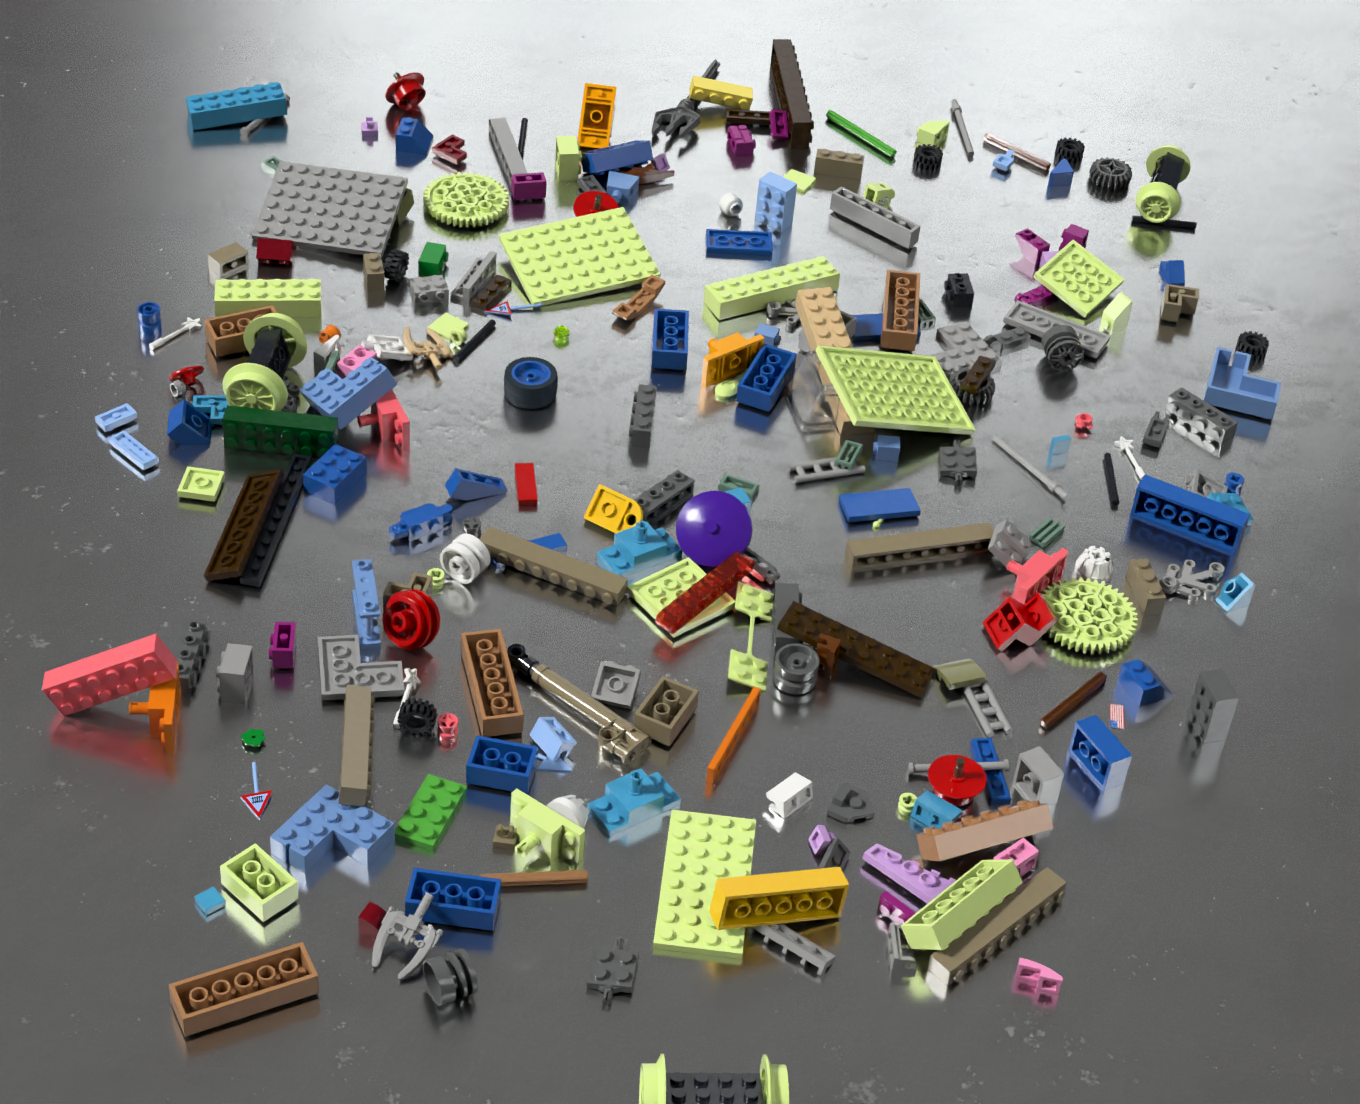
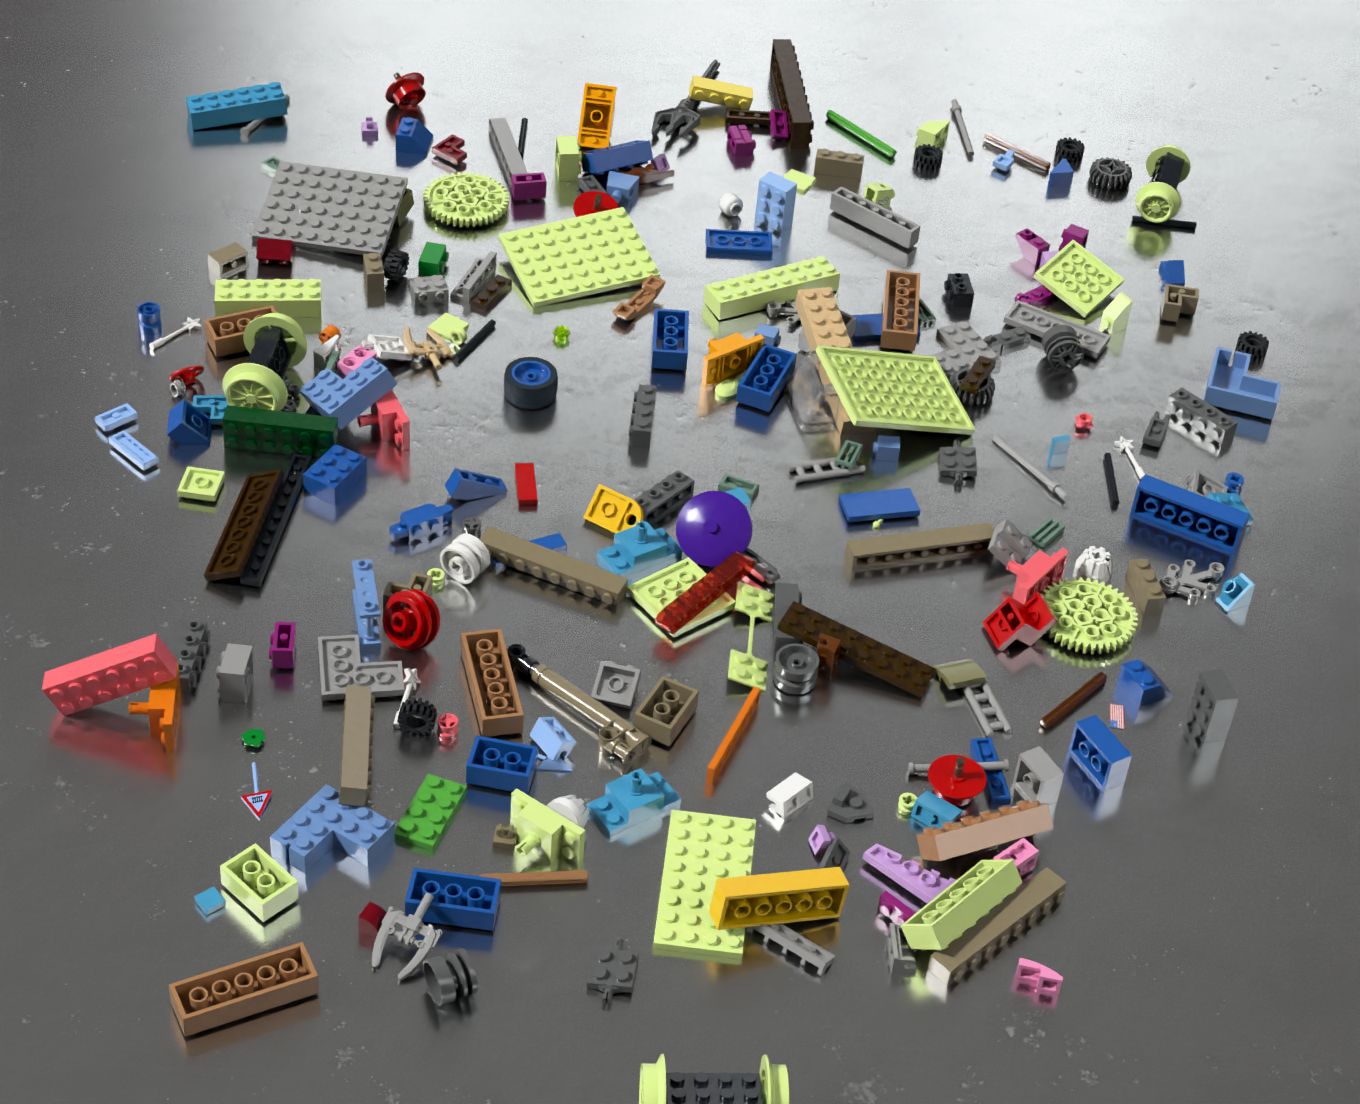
light blue piece [484,301,542,315] -> none

